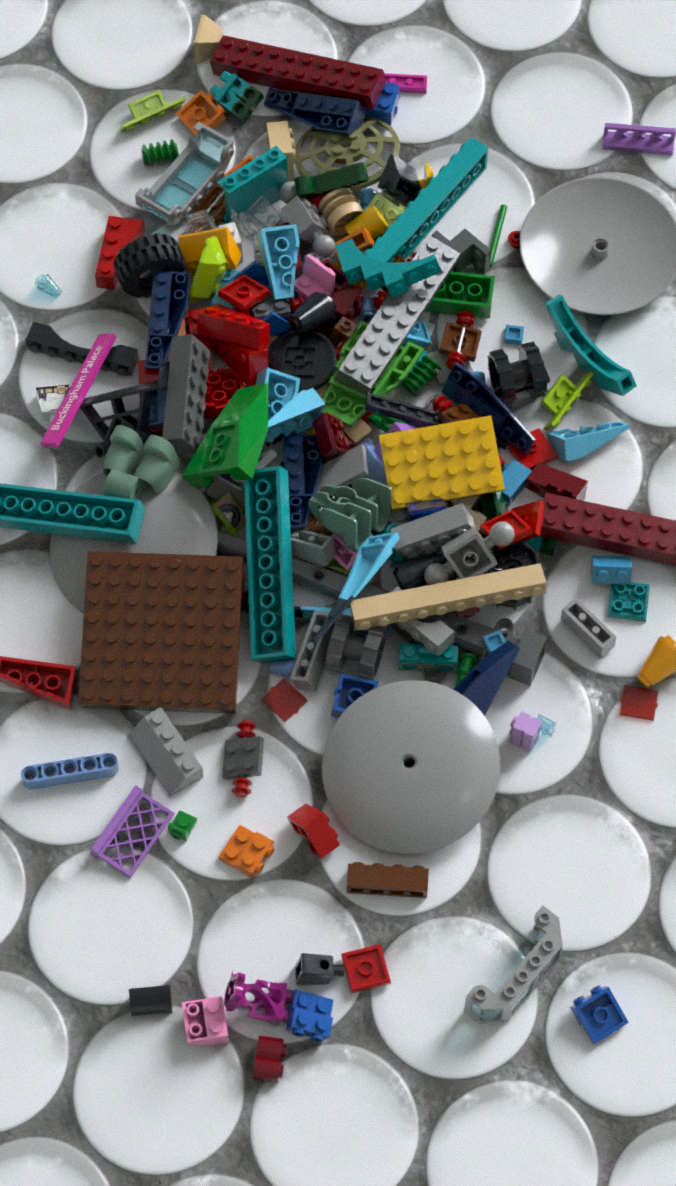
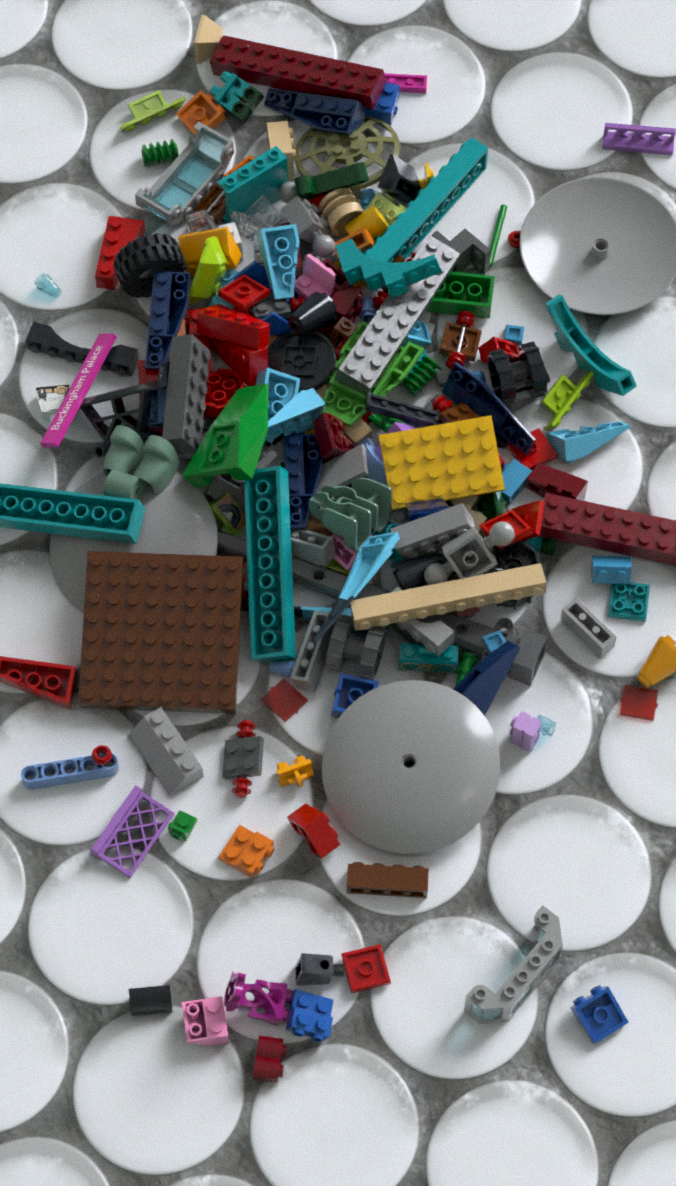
none -> red plate [92,745,112,765]
none -> light orange hips [276,755,314,788]
none -> red slope [478,336,519,365]

